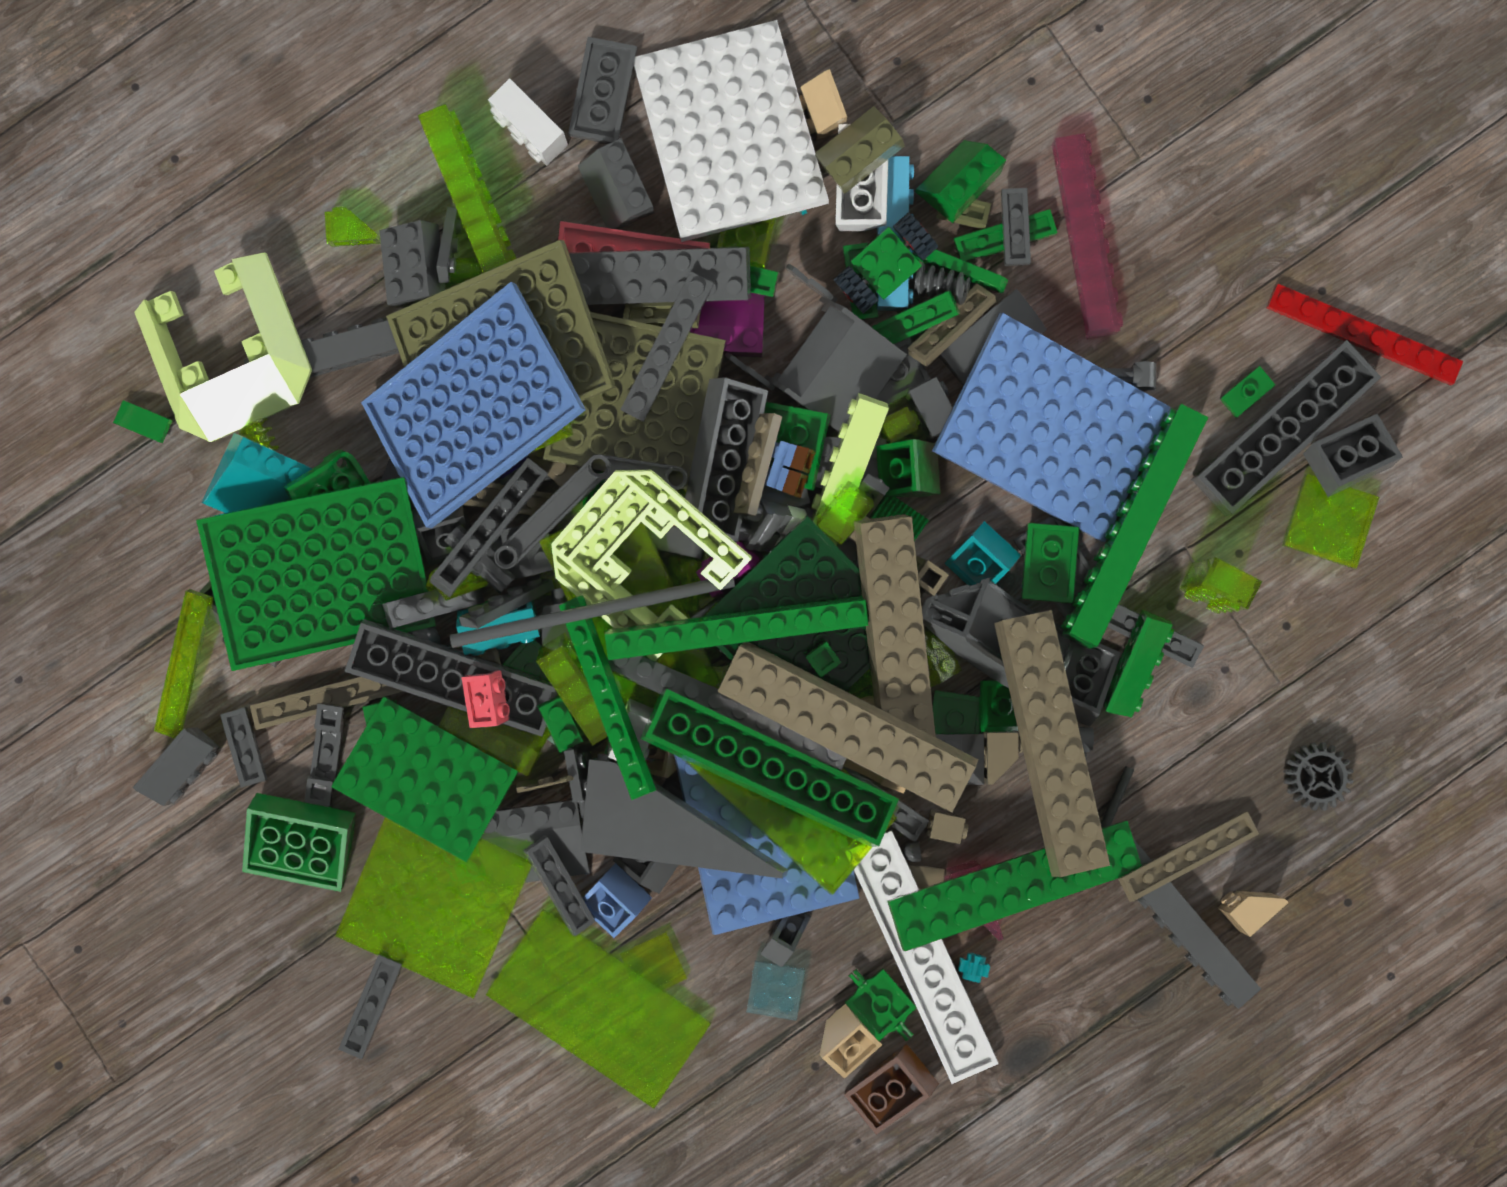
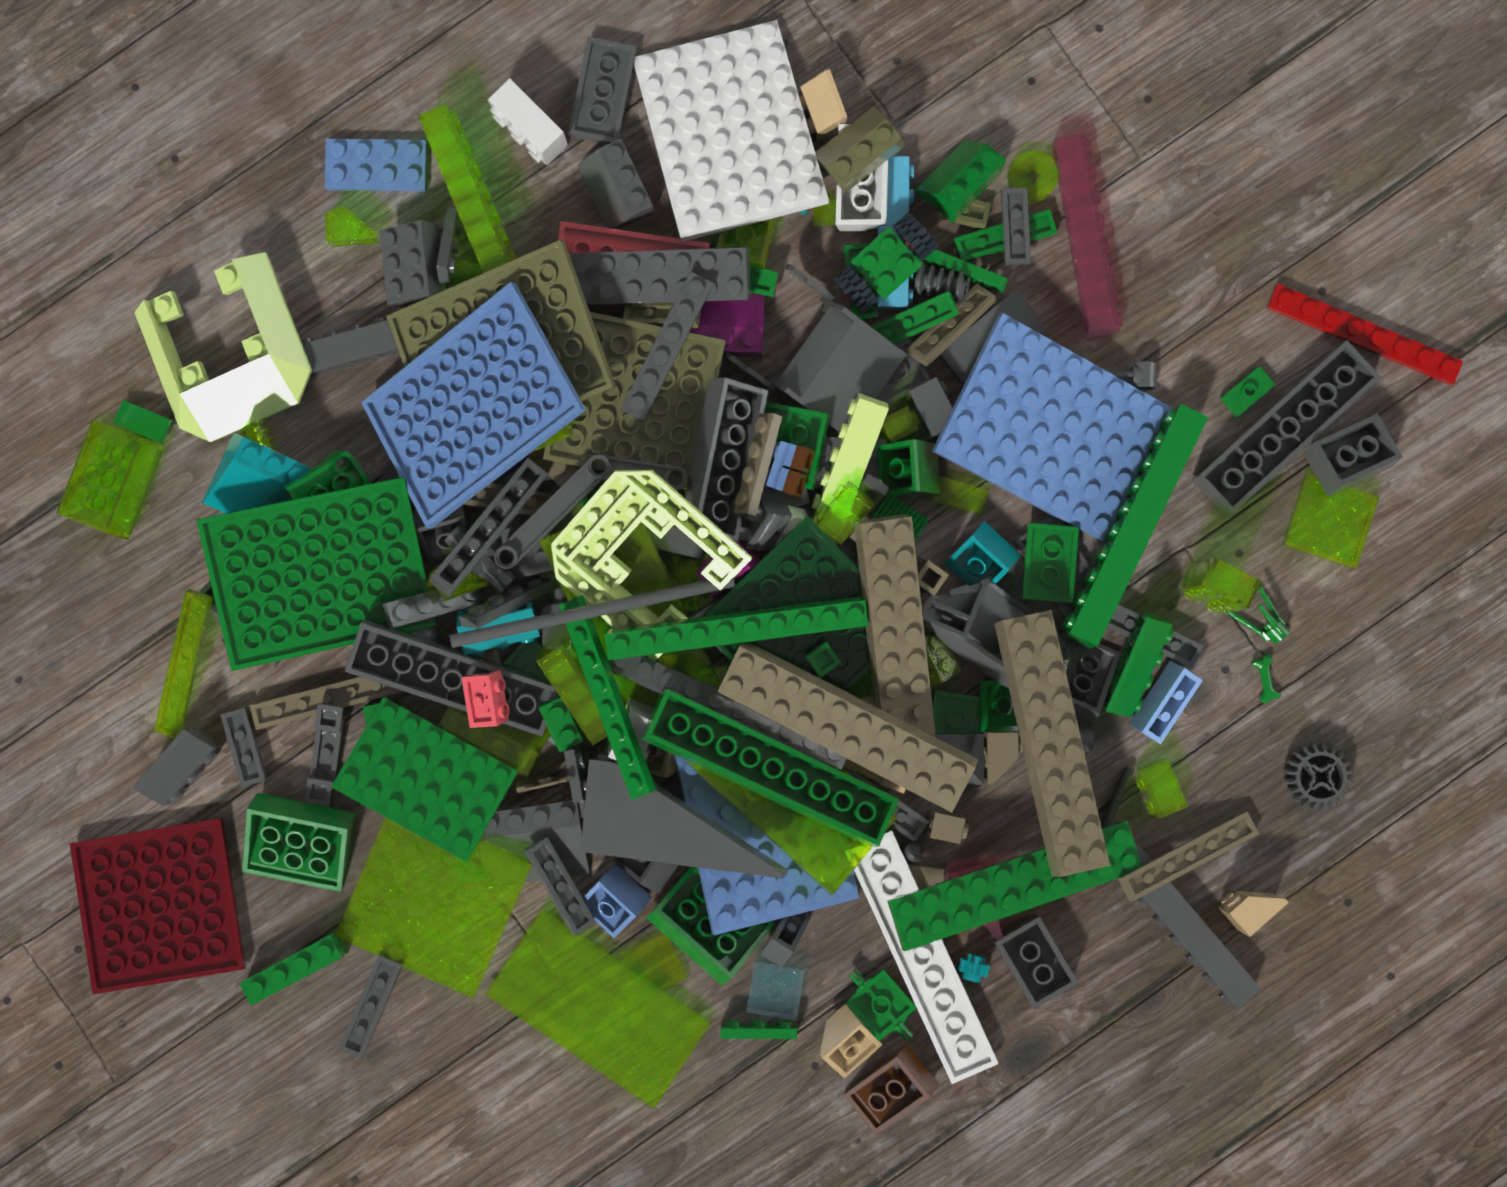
none -> clear neon green slope [57,419,165,540]
none -> dark red plate [69,818,246,995]
none -> green brick [239,931,348,1006]
none -> medium blue plate [325,139,427,192]
none -> green slope [646,866,776,986]
none -> green plate [720,1020,797,1039]
none -> clear neon green tile [813,199,836,226]
none -> clear neon green tile [933,476,989,515]
none -> dark grey brick [991,913,1079,1009]
none -> clear neon green plate [1007,151,1058,203]
none -> light blue brick [1129,661,1203,744]
none -> clear neon green brick [1135,759,1188,819]
none -> green plant [1225,586,1290,644]
none -> green piece [1251,654,1281,704]

